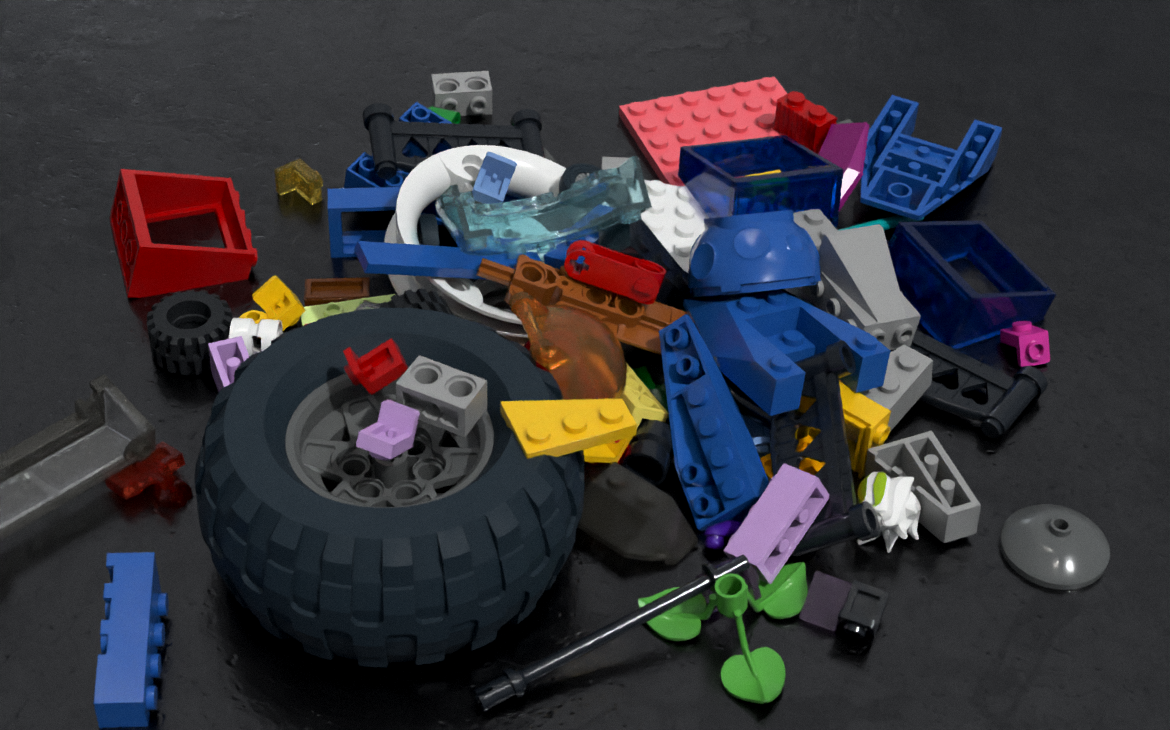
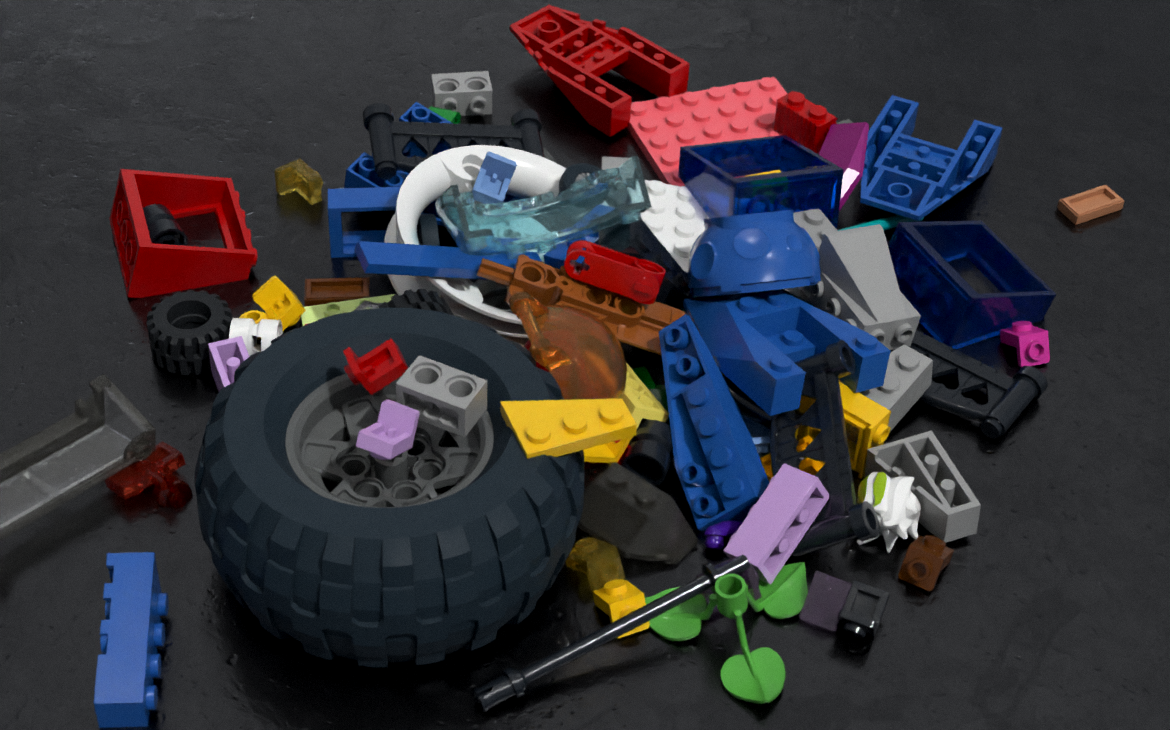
dark grey dish [1000,504,1110,590] -> none
none -> black wheel [143,204,188,246]
none -> red wedge [510,5,690,137]
none -> clear yellow bracket [566,537,625,591]
none -> yellow bracket [592,579,650,638]
none -> reddish brown bracket [898,535,954,591]
none -> nougat tile [1057,185,1125,225]

